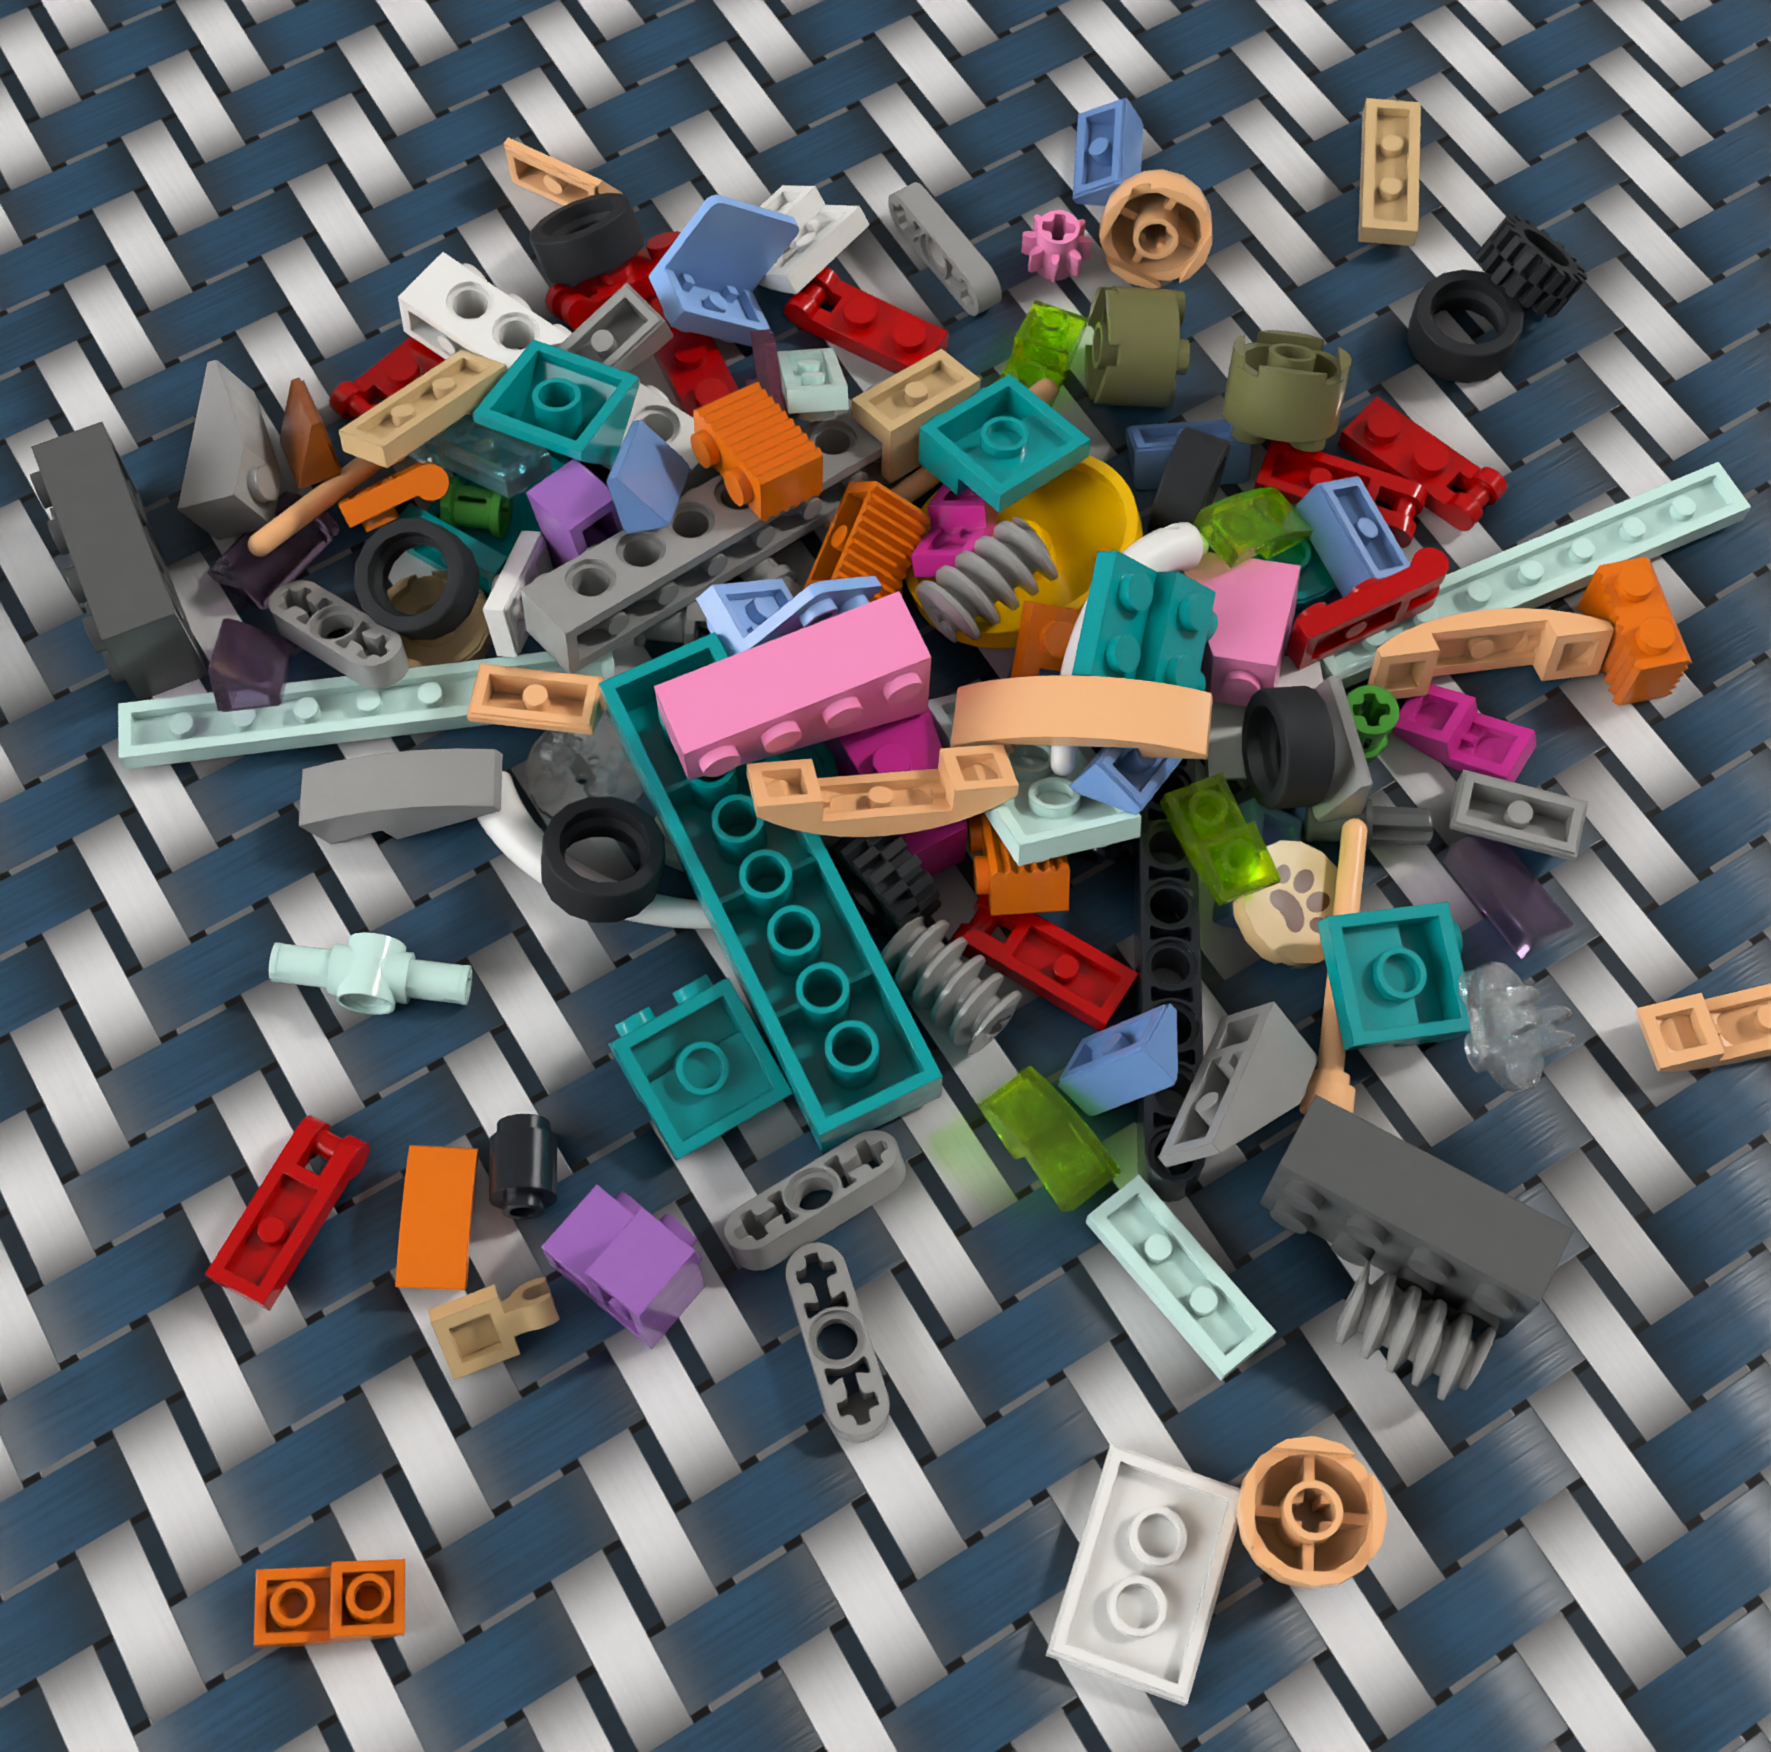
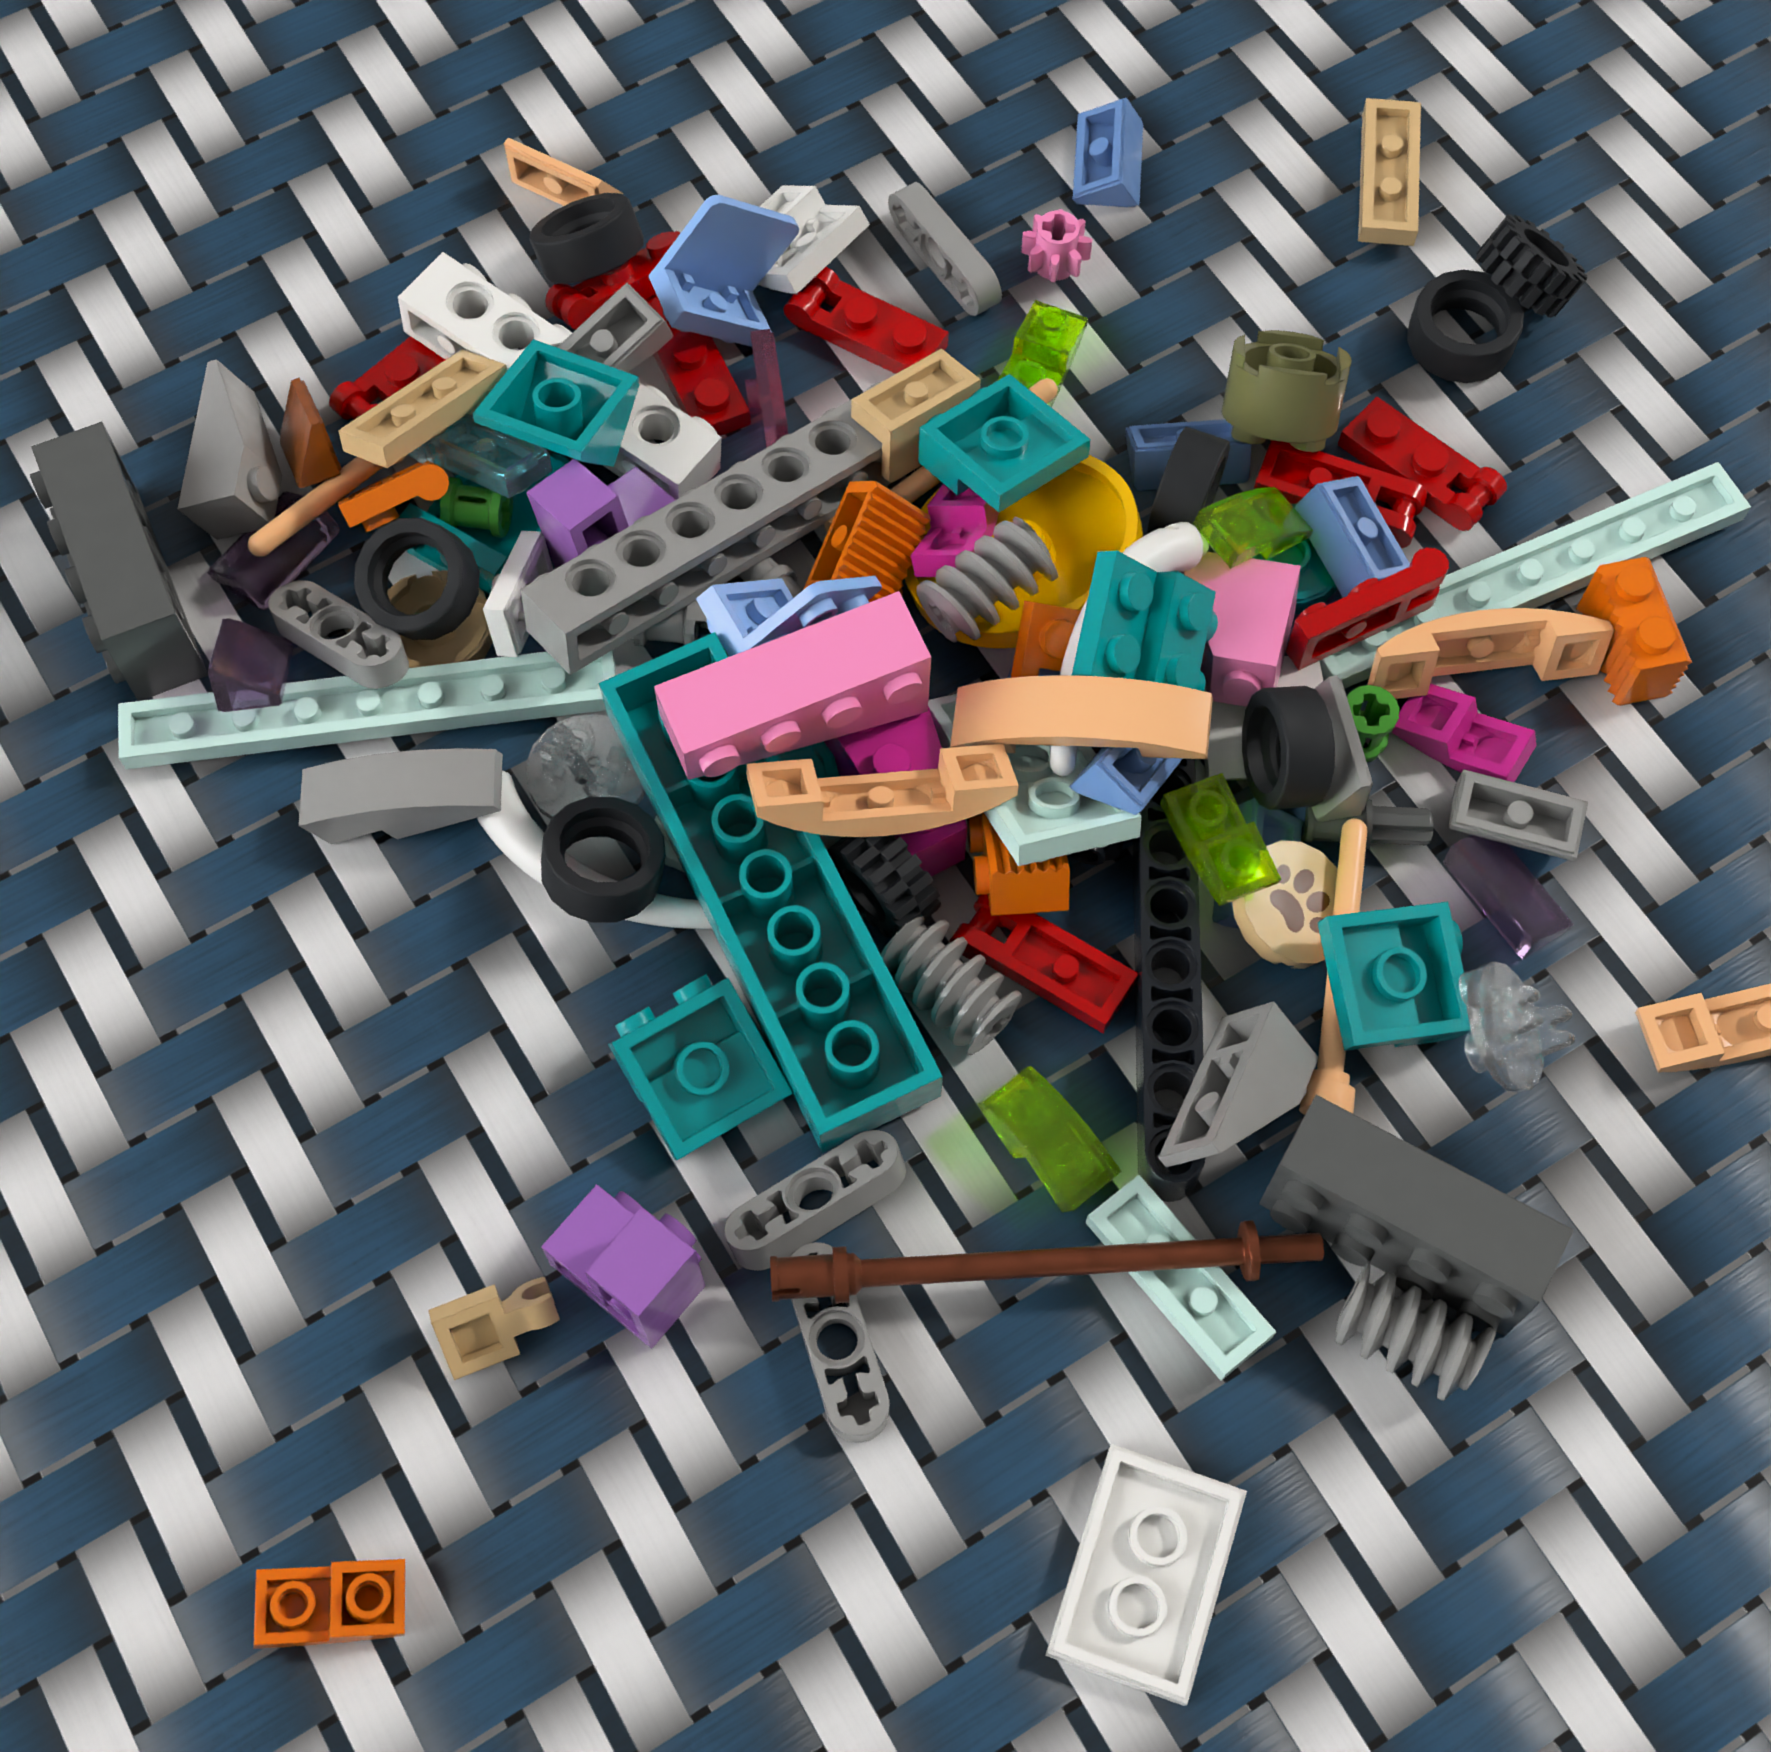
red plate [205,1115,370,1311] -> none
light aqua pin [269,932,472,1015] -> none
orange slope [395,1145,479,1290] -> none
light nougat slope [467,663,605,735] -> none
black brick [489,1114,557,1220] -> none
medium blue slope [606,420,691,534] -> none
orange brick [690,381,823,522] -> none
light aqua plate [777,348,849,421] -> none
medium blue slope [1058,1003,1178,1116] -> none
olive brick [1085,286,1190,408] -> none
light nougat cylinder [1099,169,1213,288] -> none
light nougat cylinder [1236,1436,1388,1590] -> none
none -> copper bar [770,1220,1324,1303]

